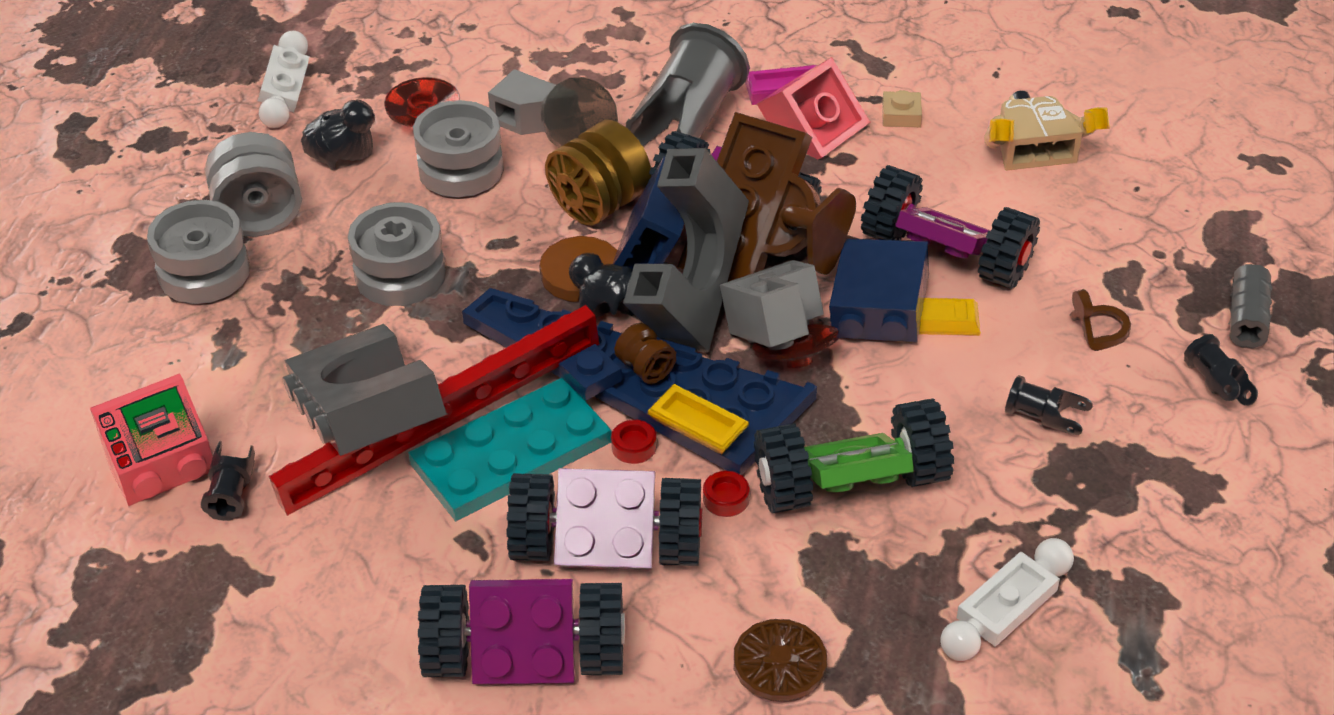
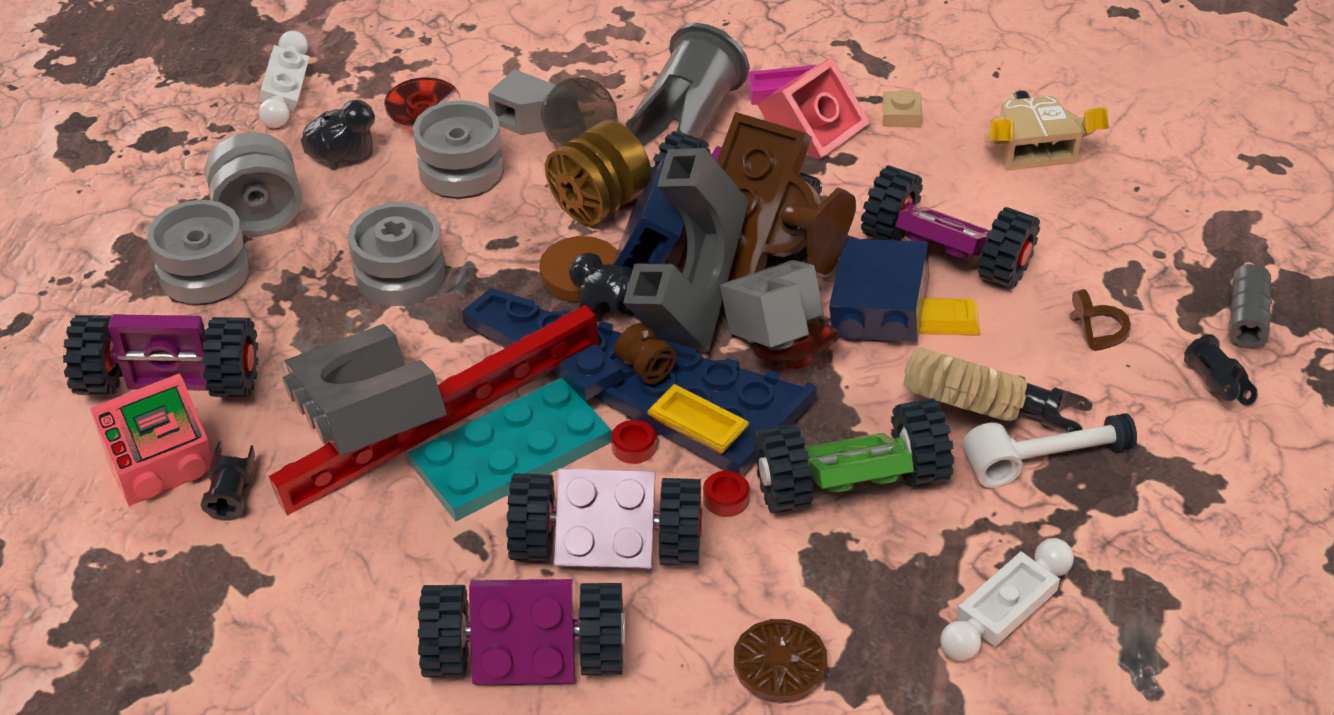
none -> plate [63,314,259,398]
none -> tan gear [903,347,1027,421]
none -> white piece [962,413,1137,488]

